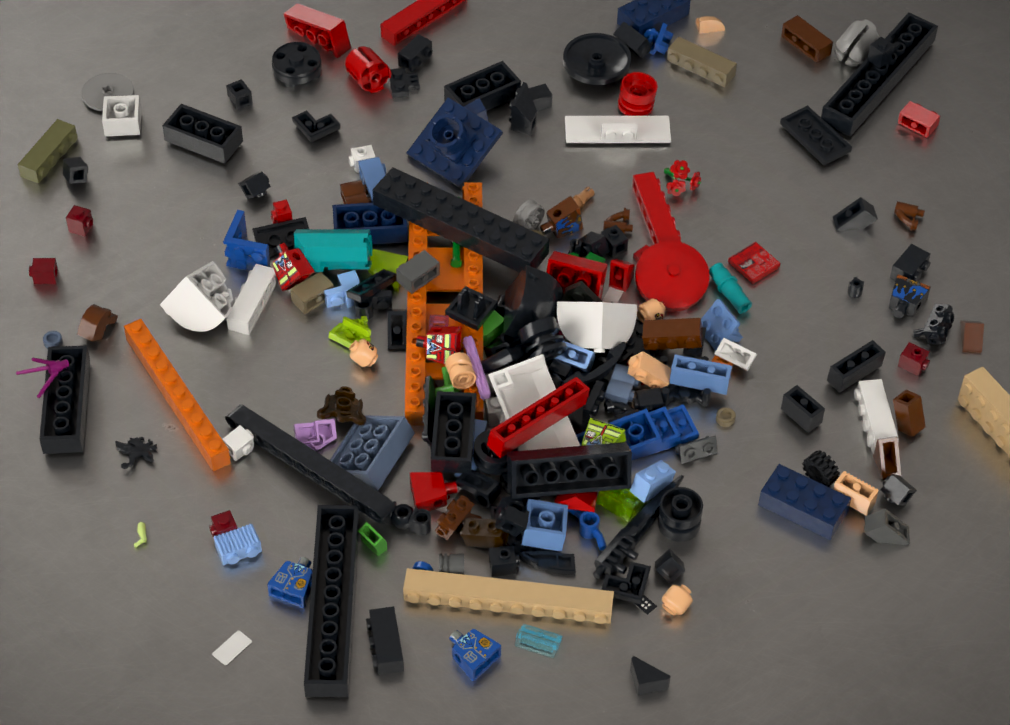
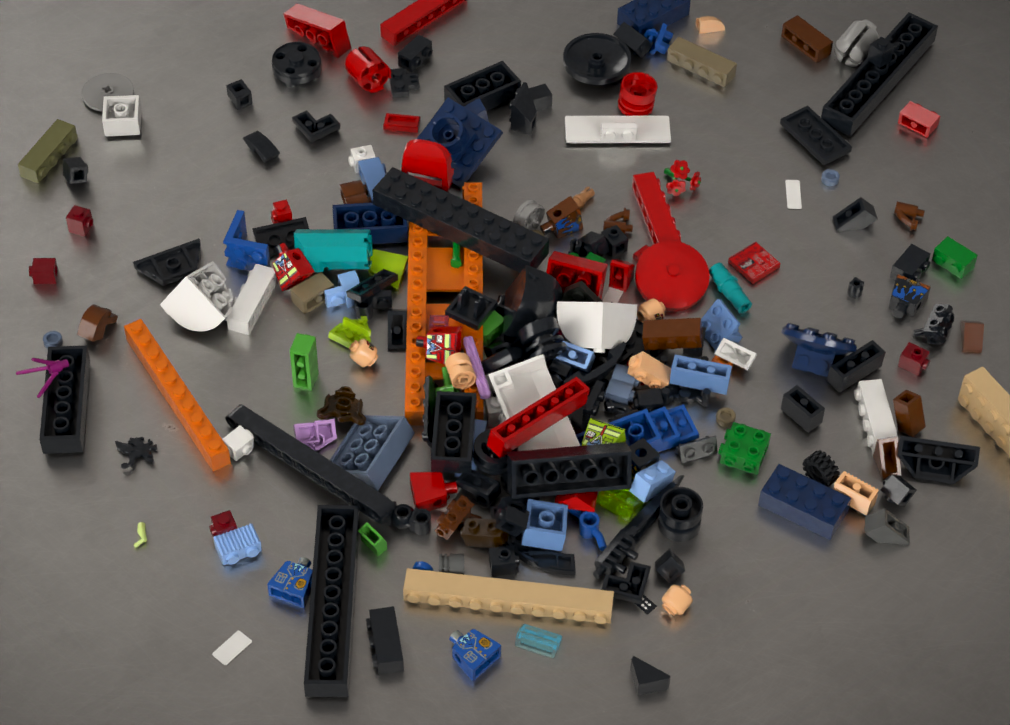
black brick [162,104,243,164] -> none
black brick [238,171,271,199] -> none
dark grey brick [396,250,440,294] -> none
none -> black wing [133,238,201,286]
none -> black slope [243,131,280,163]
none -> bright green brick [290,333,319,391]
none -> red tile [383,113,421,133]
none -> red slope [401,139,454,193]
none -> black piece [629,438,660,483]
none -> green brick [718,422,771,475]
none -> dark blue bracket [781,323,857,377]
none -> white sticker [785,180,802,209]
none -> sand blue tile [821,169,840,186]
none -> black wedge [897,436,980,484]
none -> green brick [932,236,978,279]

